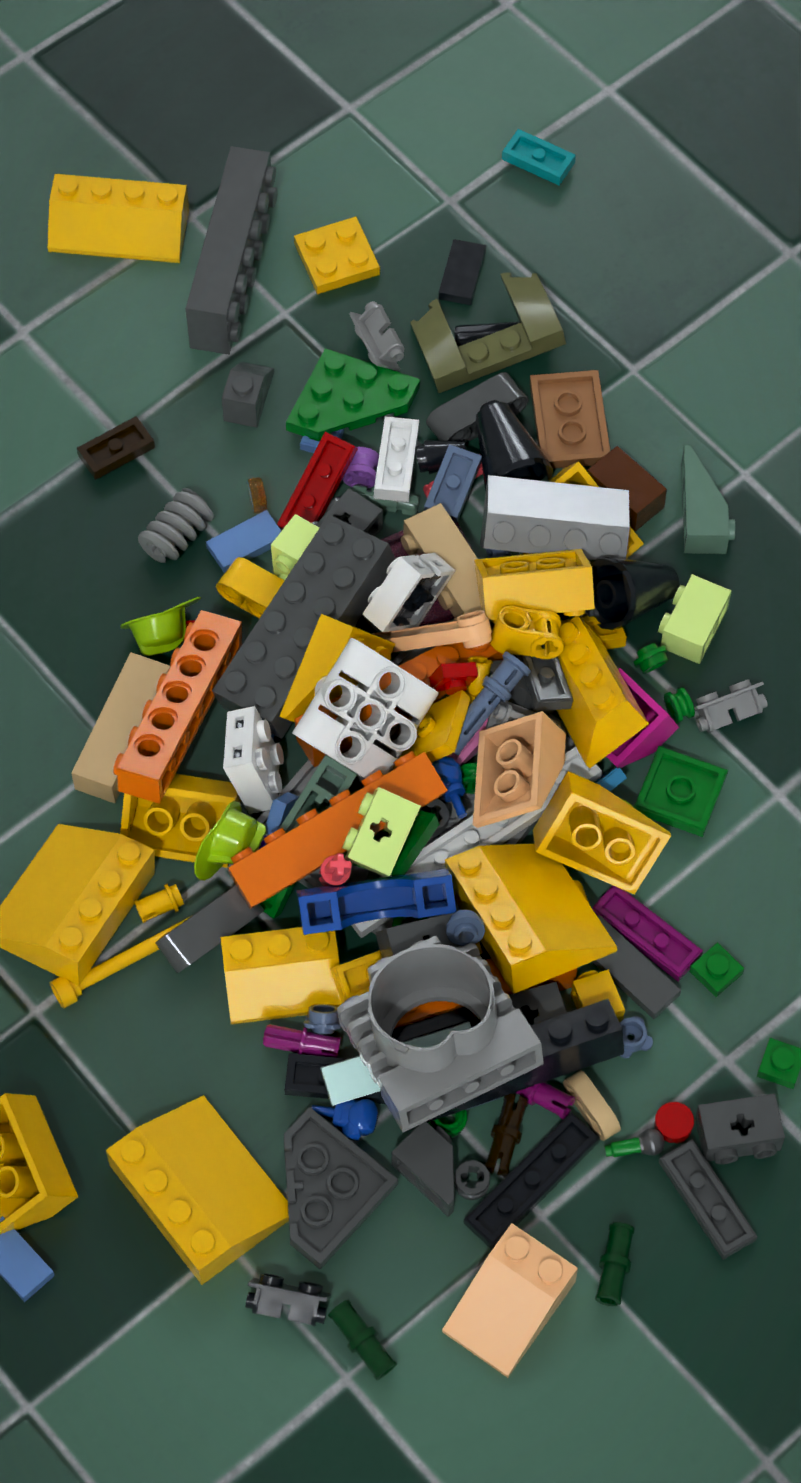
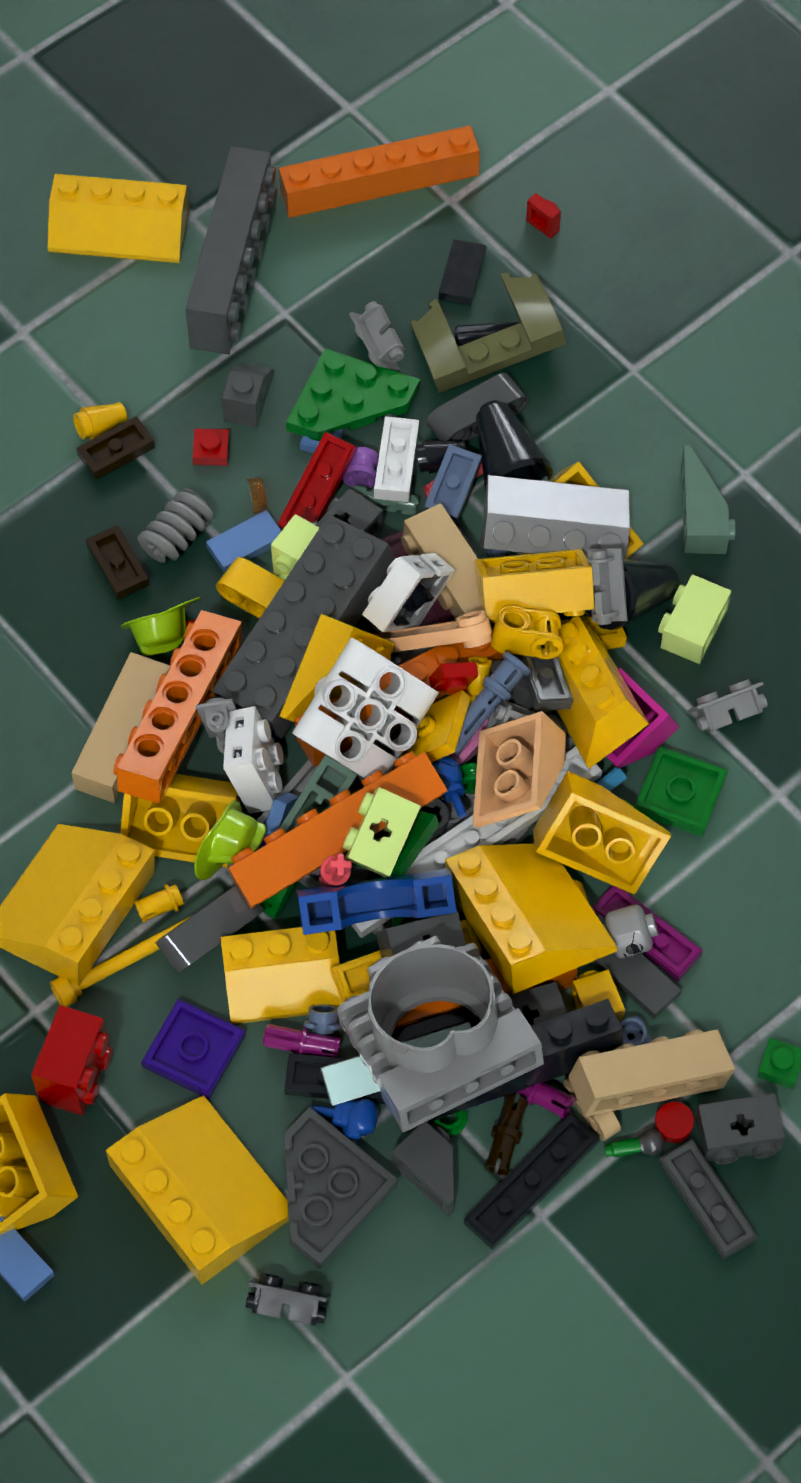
yellow plate [294,216,380,294] -> none
dark green pin [328,1299,397,1380] -> none
light nougat slope [442,1223,578,1378] -> none
sand blue plate [446,910,485,946] -> none
dark grey bush [454,1160,490,1200] -> none
teal plate [502,129,576,186] -> none
medium nougat plate [530,370,610,469] -> none
reddish brown brick [587,446,667,532] -> none
dark green pin [595,1222,635,1306] -> none
green plate [633,643,669,674] -> none
green bush [664,687,695,724] -> none
green plate [689,942,744,997] -> none
none -> red brick [31,1005,113,1116]
none -> yellow cone [73,402,127,440]
none -> dark brown plate [86,525,150,600]
none -> dark purple tile [141,999,246,1100]
none -> red plate [192,428,230,466]
none -> light grey hinge [195,698,237,754]
none -> orange brick [279,125,480,218]
none -> red plate [526,193,561,239]
none -> tan brick [568,1029,735,1117]
none -> light grey hinge [587,548,628,625]
none -> light grey head [603,904,659,959]

